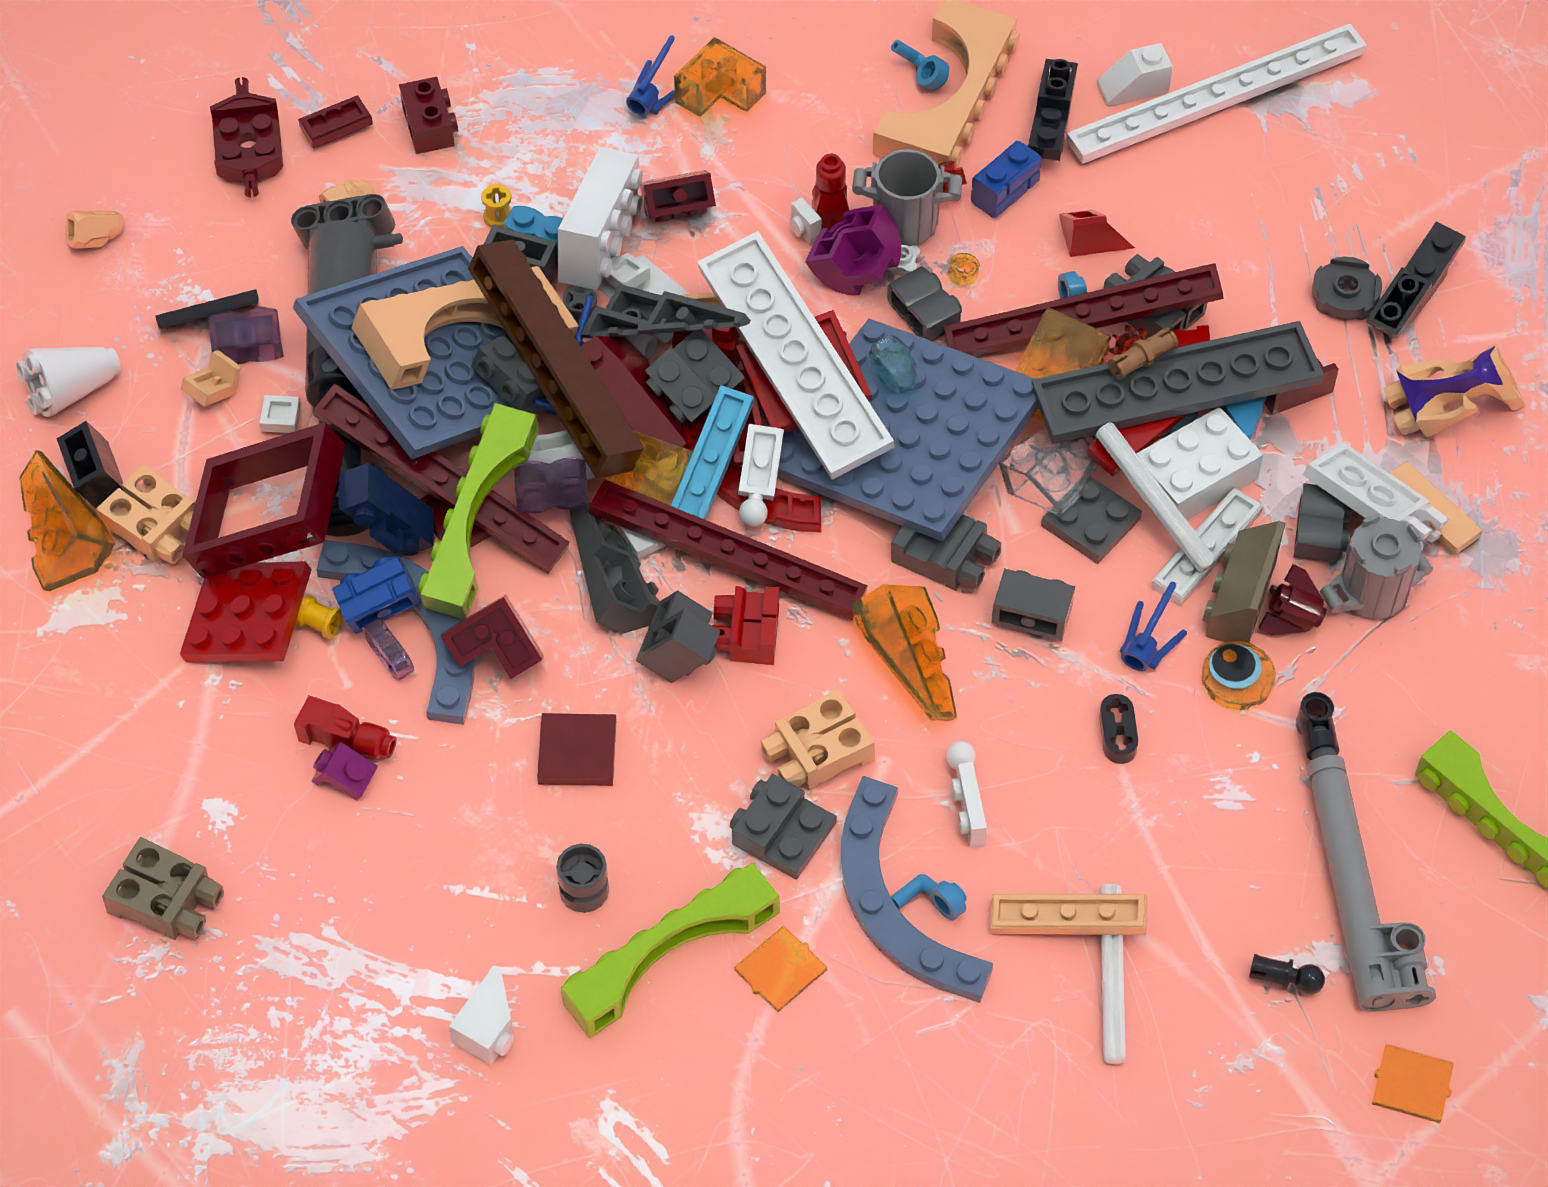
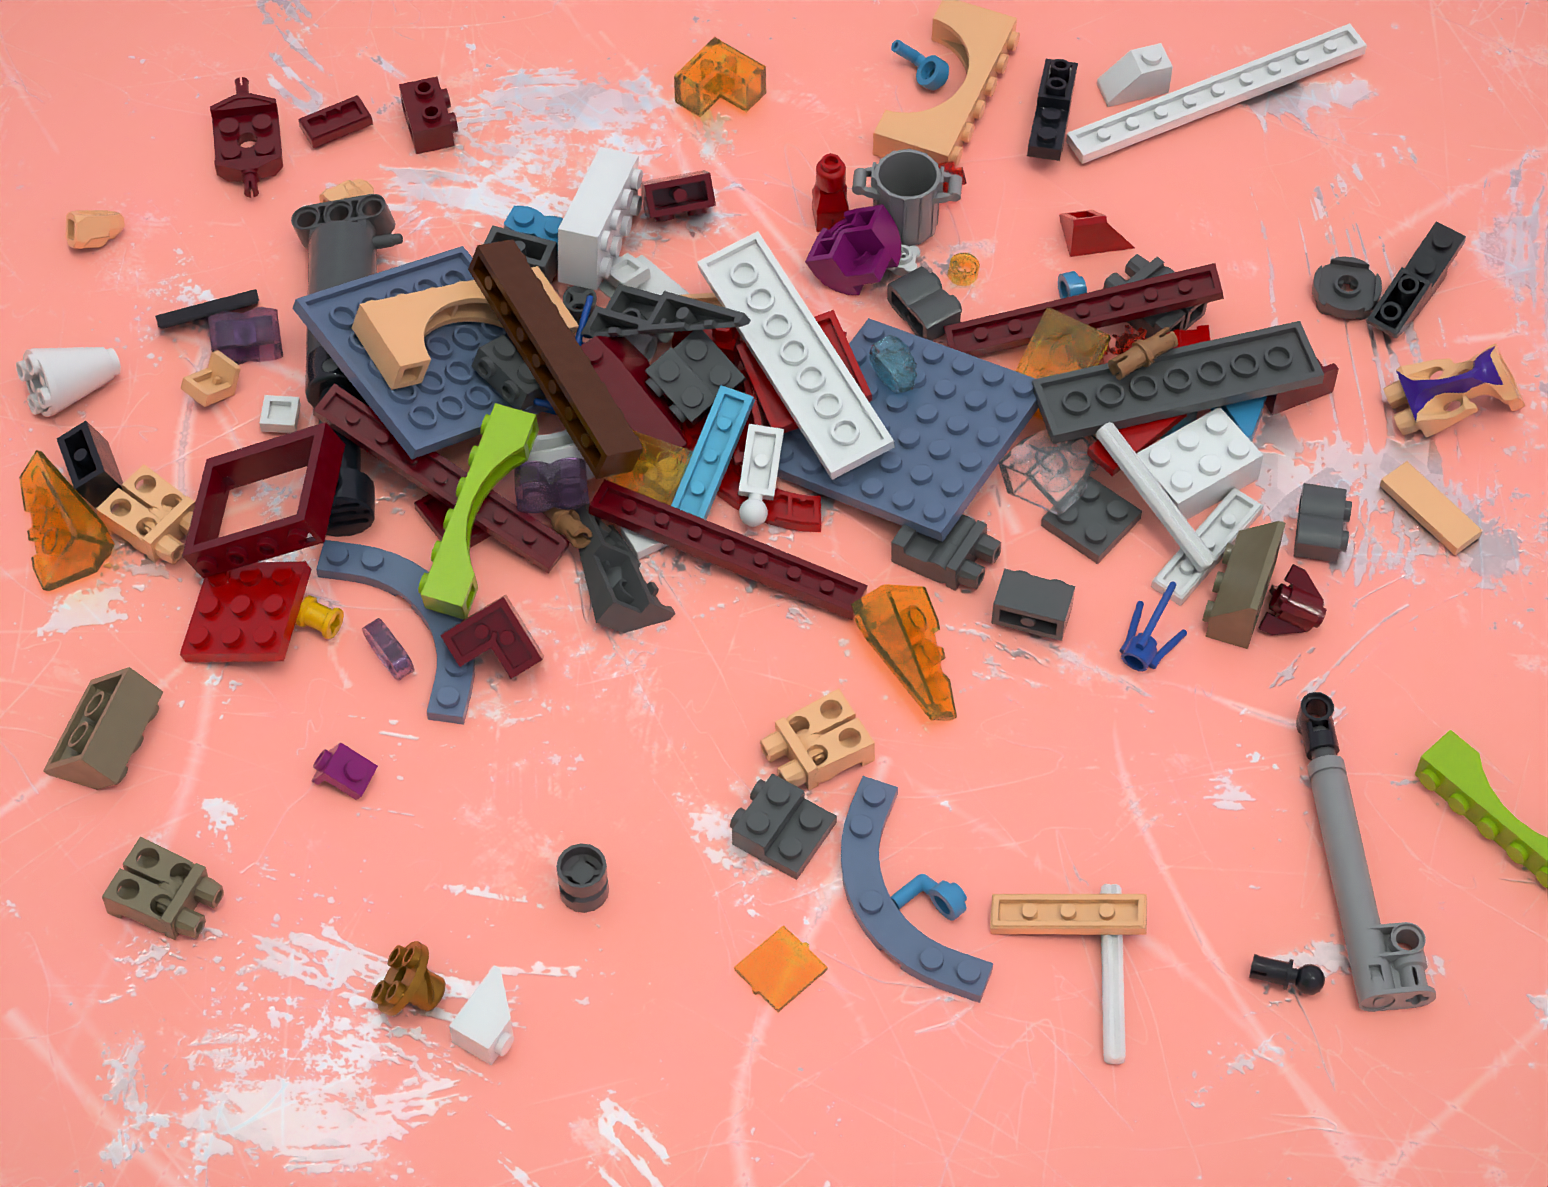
red piece [294,695,397,759] -> none
blue brick [332,556,422,634] -> none
dark blue piece [338,463,434,556] -> none
yellow bush [481,184,512,228] -> none
dark red tile [537,713,617,786] -> none
lime arch [561,863,780,1039] -> none
blue plant [626,35,688,116] -> none
dark grey brick [636,590,720,683] -> none
red hips [712,586,779,665] -> none
white plate [789,197,822,246] -> none
white plate [946,741,987,848] -> none
blue brick [971,140,1042,218] -> none
black beam [1099,694,1138,764] -> none
tile [1201,641,1276,710] -> none
white tile [1303,442,1449,548] -> none
light grey container [1320,514,1433,620] -> none
clear yellow piece [1371,1044,1454,1124] -> none
none -> dark tan slope [43,667,163,790]
none -> pearl gold plate [371,941,446,1016]
none -> medium nougat pin [539,494,592,549]

